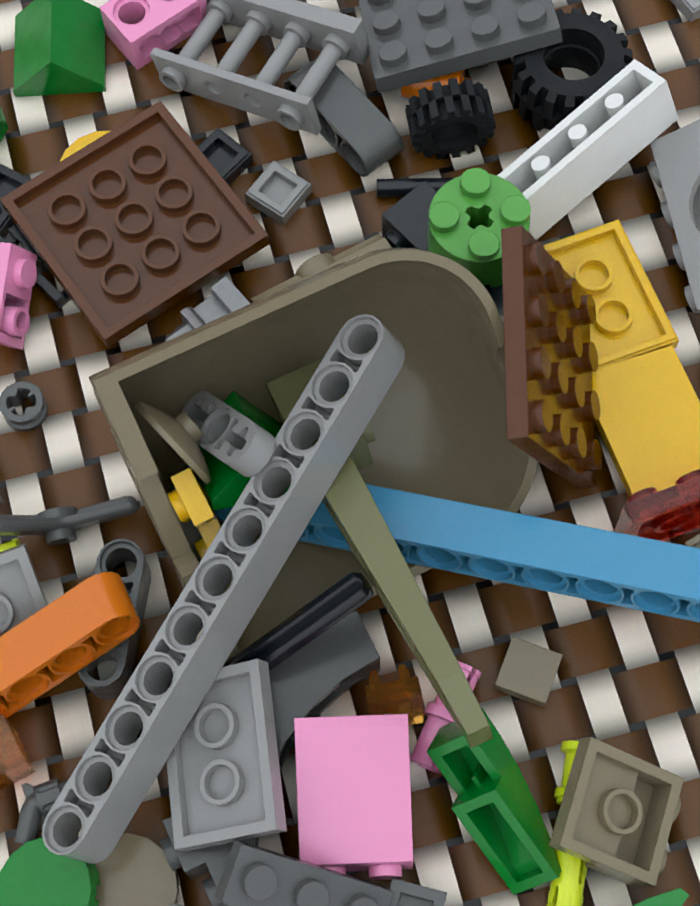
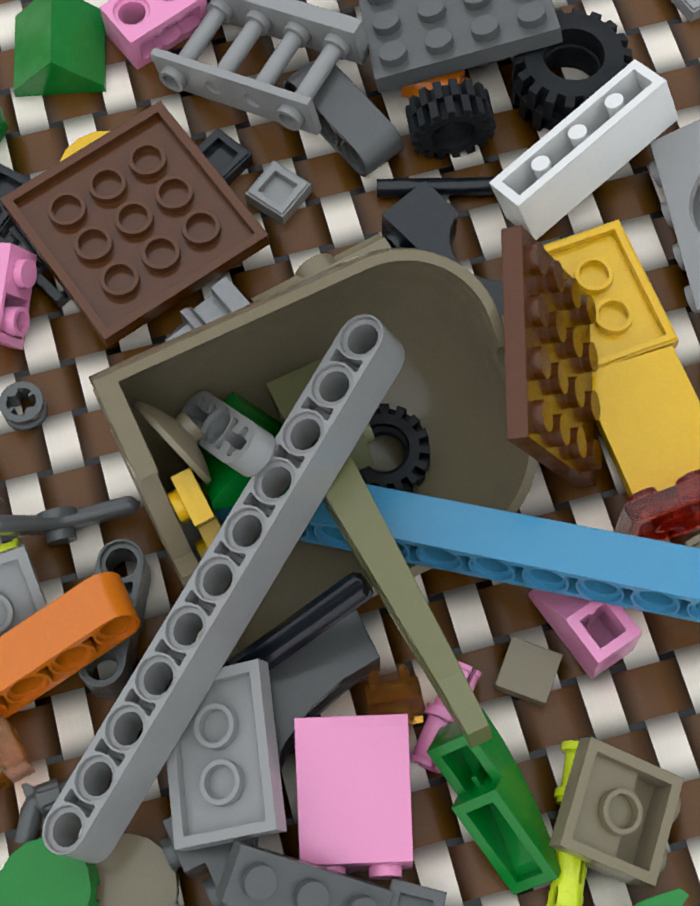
bright green brick [427,168,531,288] -> none
none -> black tyre [359,404,430,493]
none -> bright pink slope [528,589,642,680]

